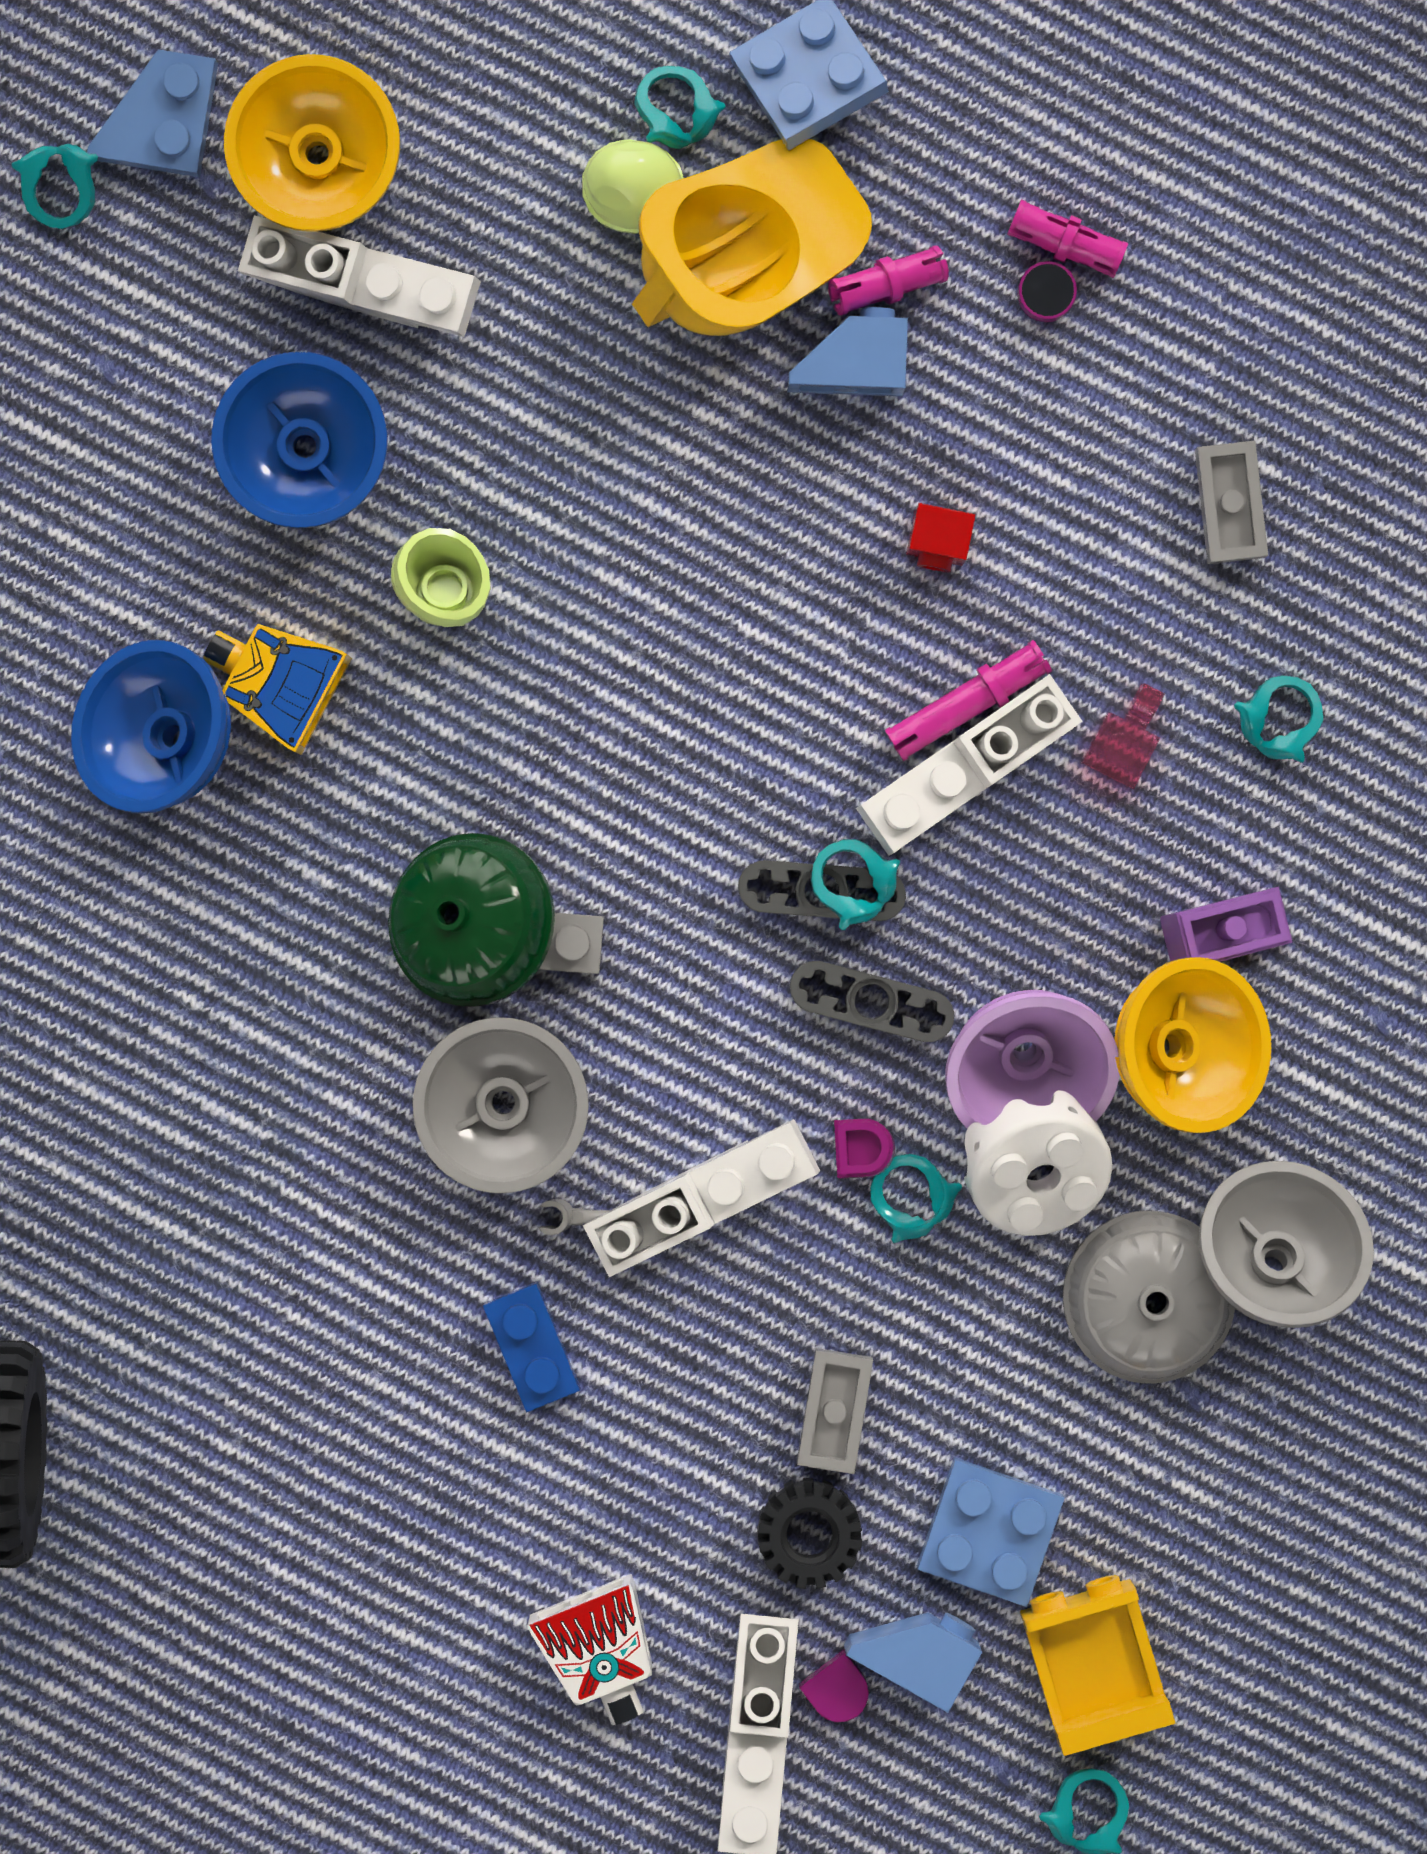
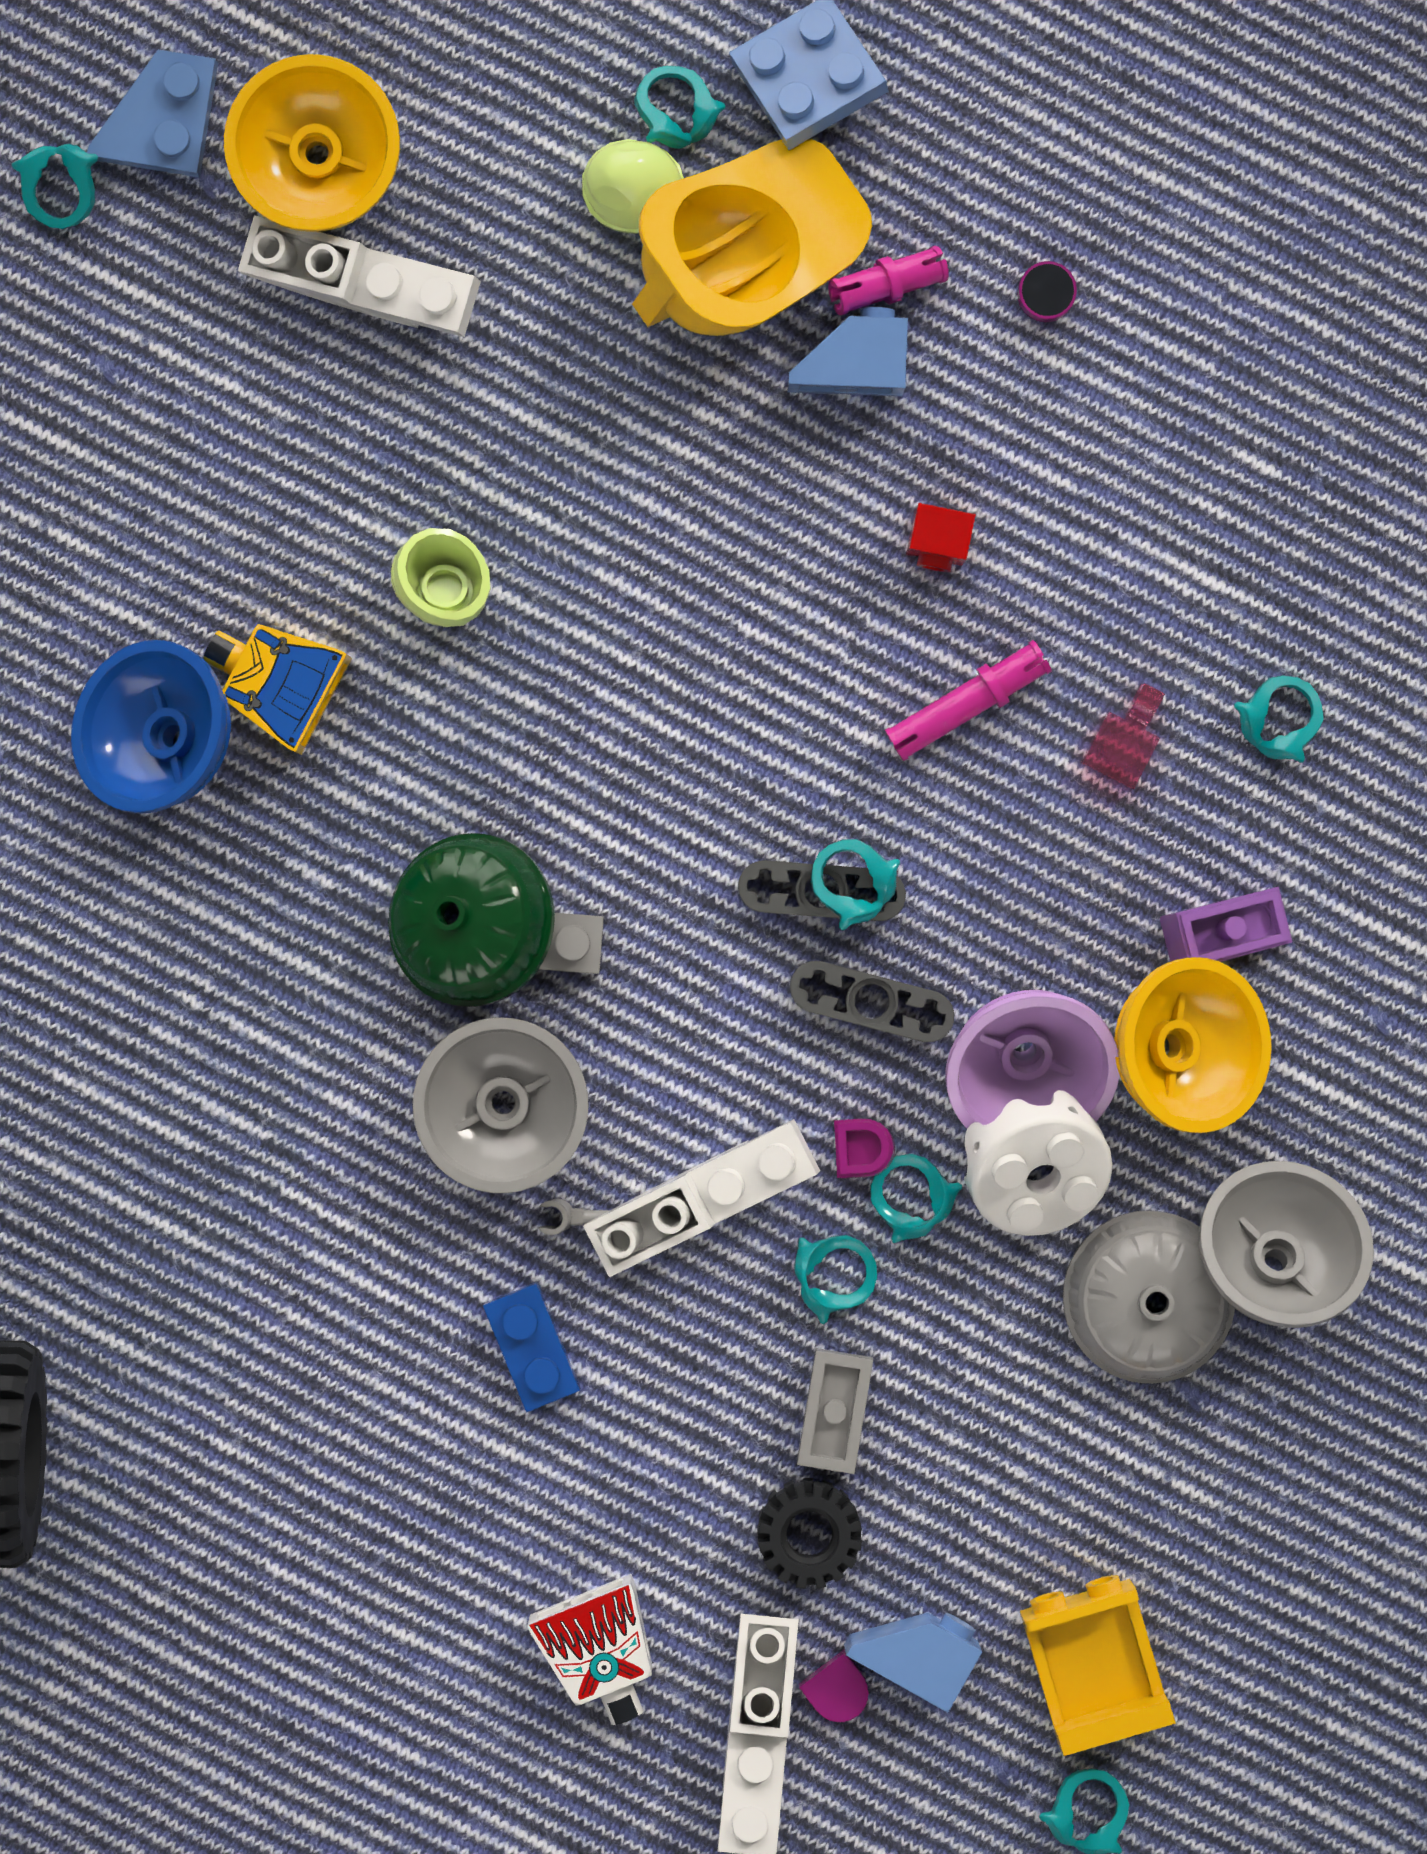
blue hat [211,352,388,528] -> none
white slope [856,674,1083,856] -> none
medium blue plate [916,1457,1065,1607] -> none
dark pink pin [1007,199,1128,278] -> none
light grey plate [1195,441,1268,564] -> none
none -> teal piece [794,1235,877,1325]

